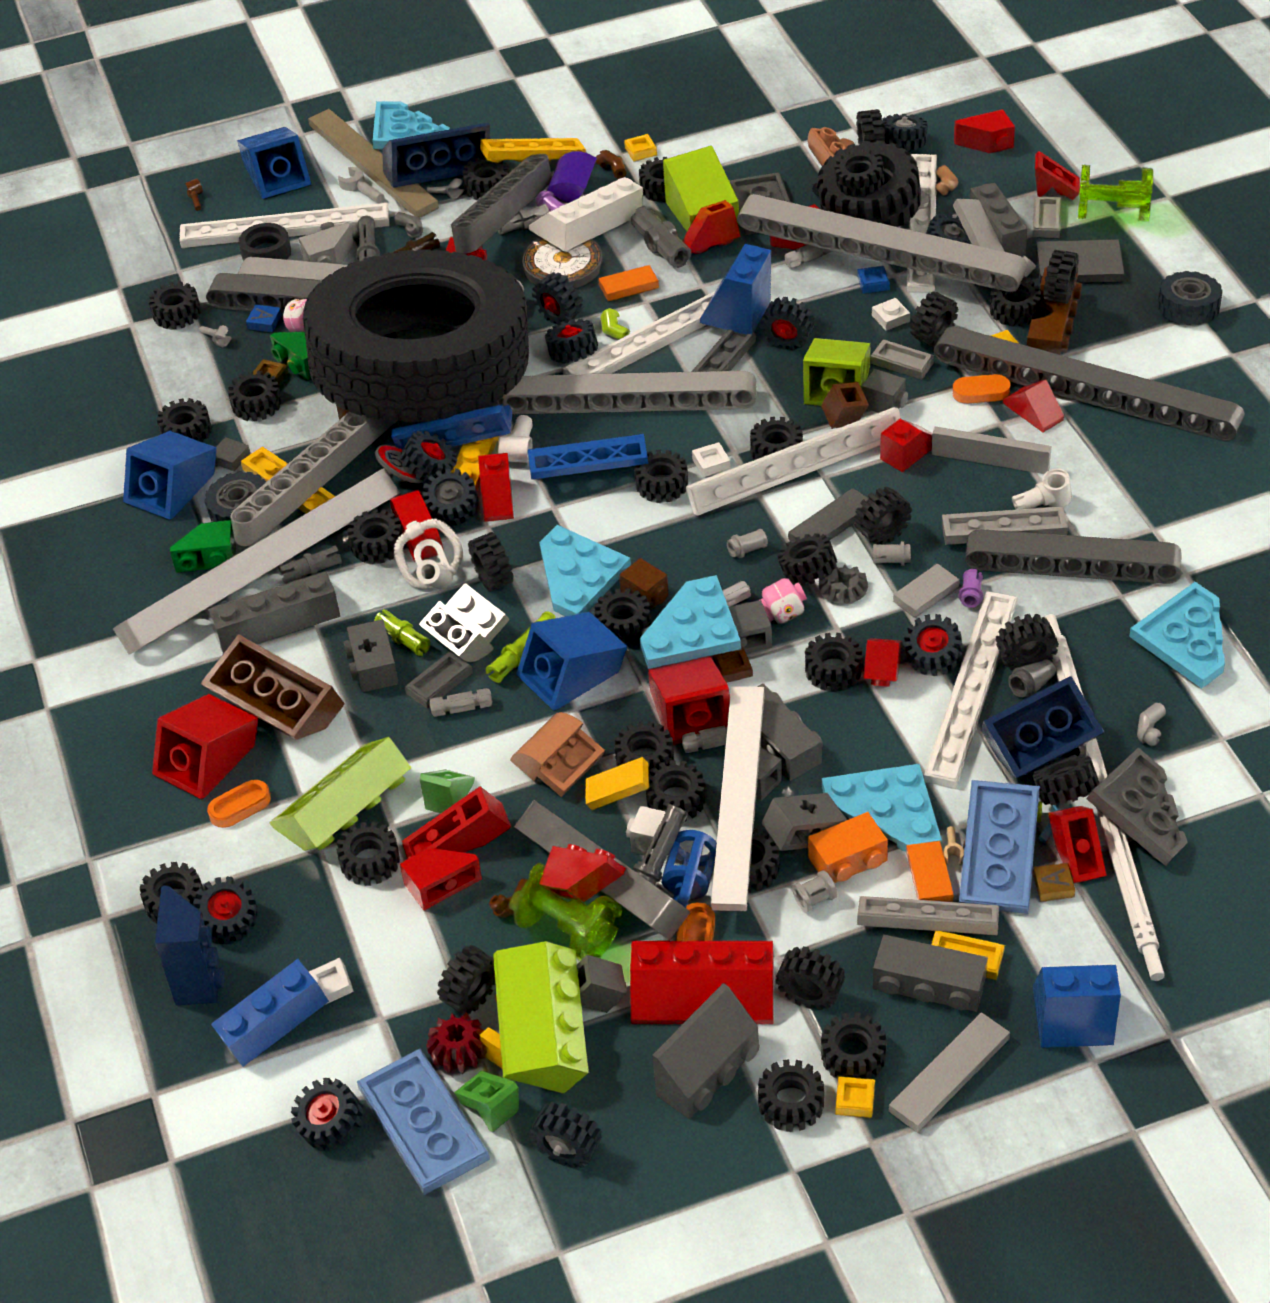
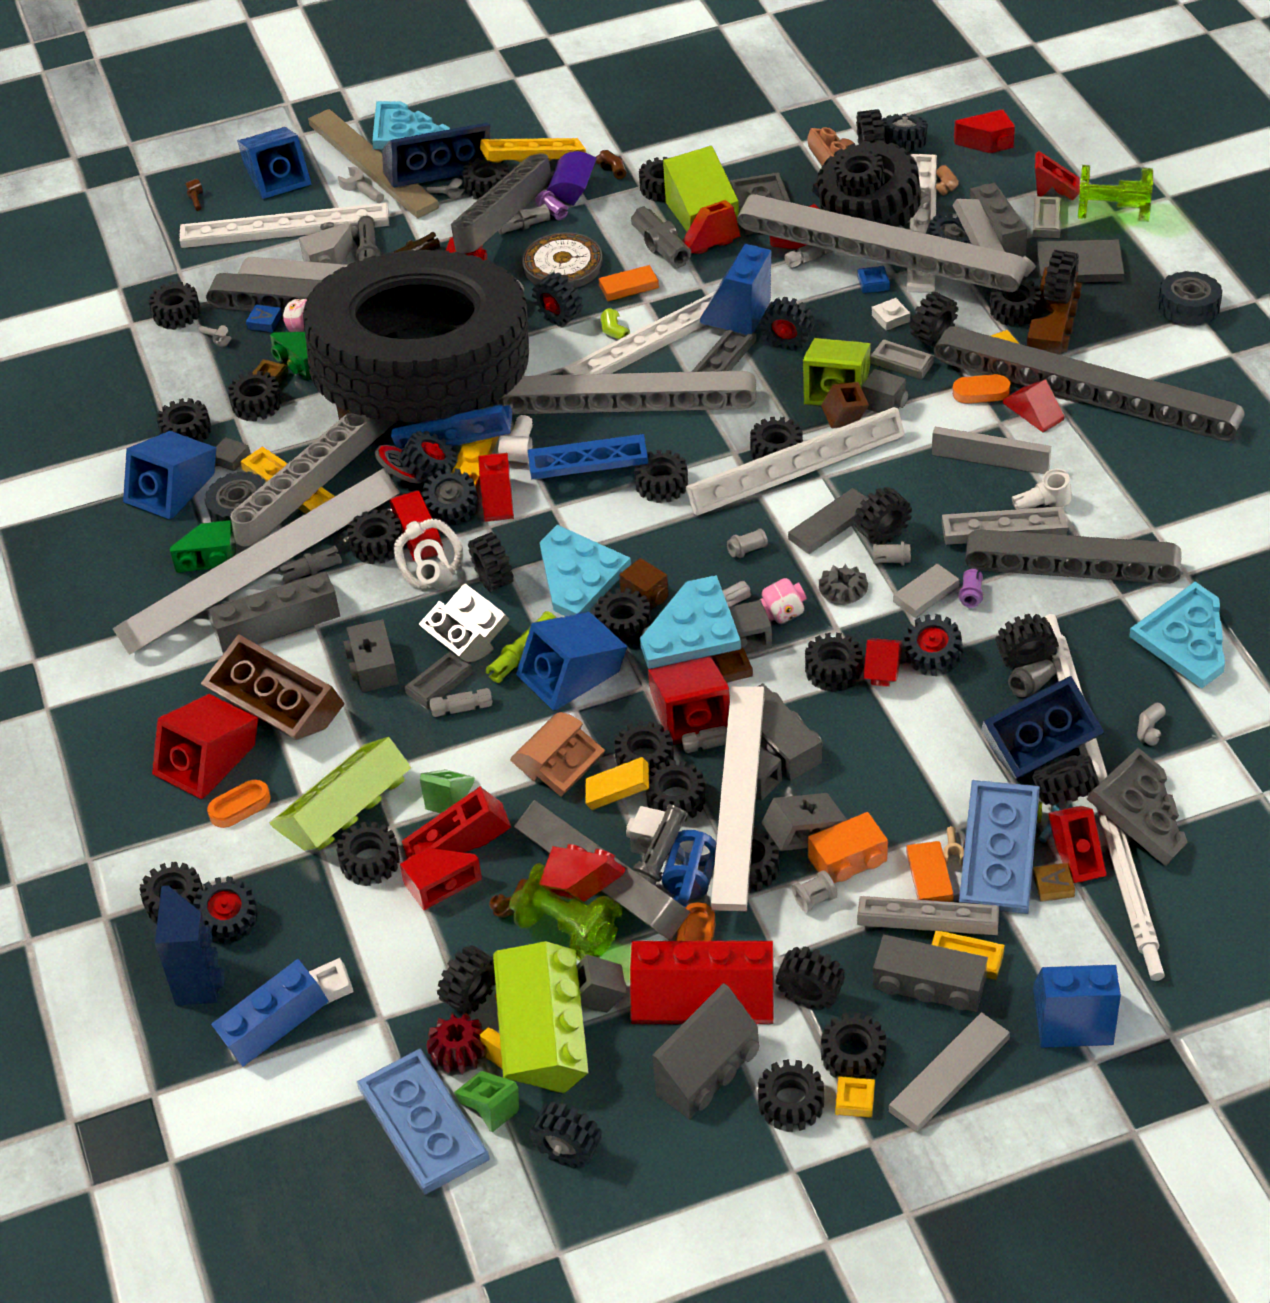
black tyre [239,223,291,261] -> none
black wheel [291,1078,363,1151] -> none
lime pin [374,609,431,656] -> none
dark grey arm [395,212,423,238] -> none
white slope [529,177,643,251] -> none
black wheel [545,319,598,363] -> none
yellow tile [624,134,657,162] -> none
white plate [692,442,731,477] -> none
black tyre [777,533,838,586] -> none
medium azure plate [822,764,942,852] -> none
red slope [880,418,932,473] -> none
white tile [924,591,1017,789] -> none

